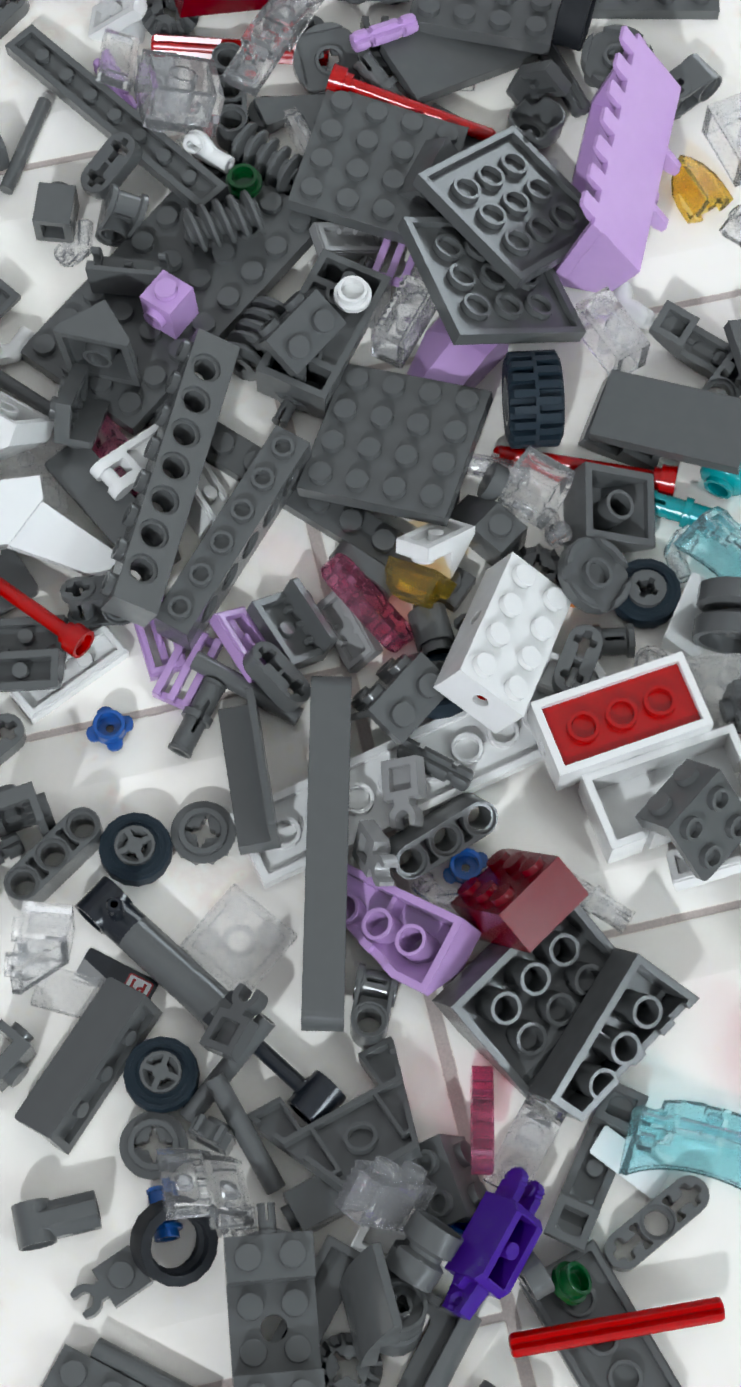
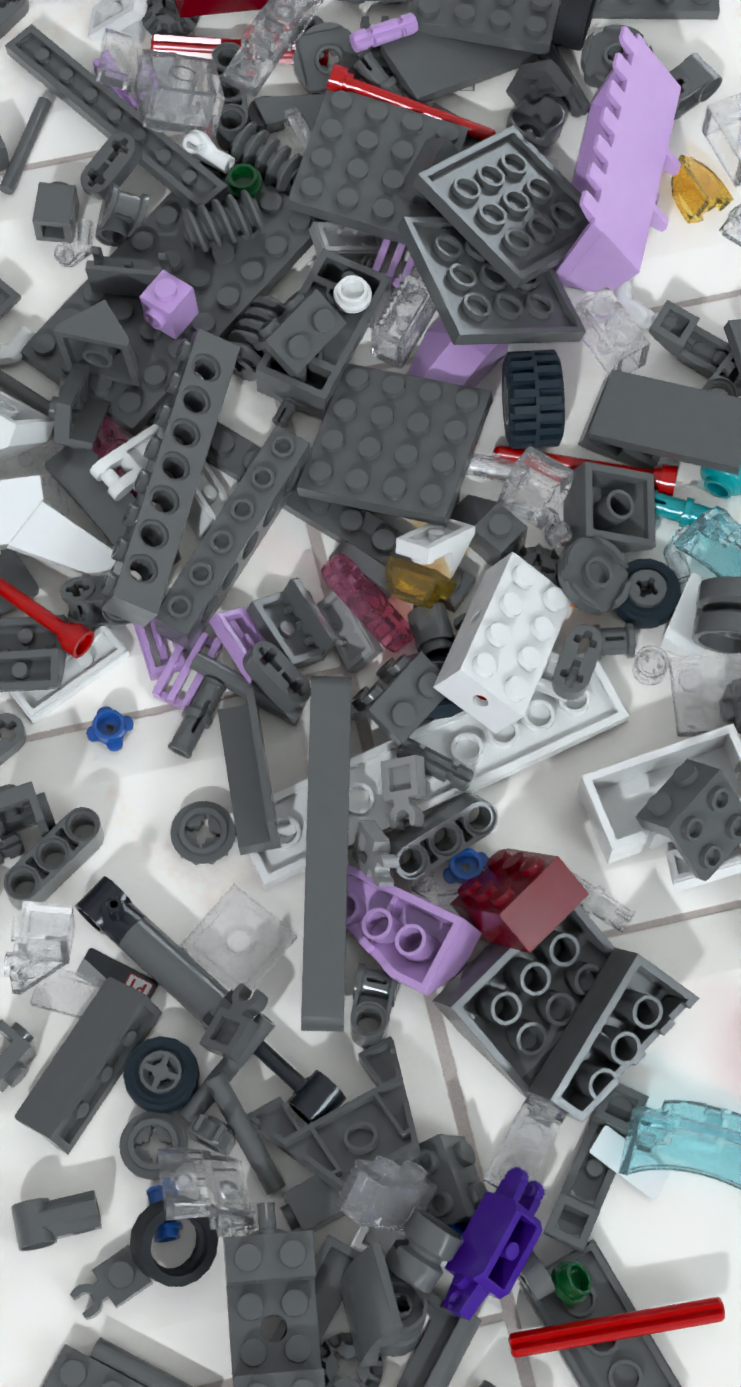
black wheel [98,812,173,887] -> none
clear pink beam [470,1065,494,1175] -> none
dark grey tile [477,461,509,501] -> none
brick [527,651,714,791] -> none
dark grey beam [603,1175,710,1272] -> none

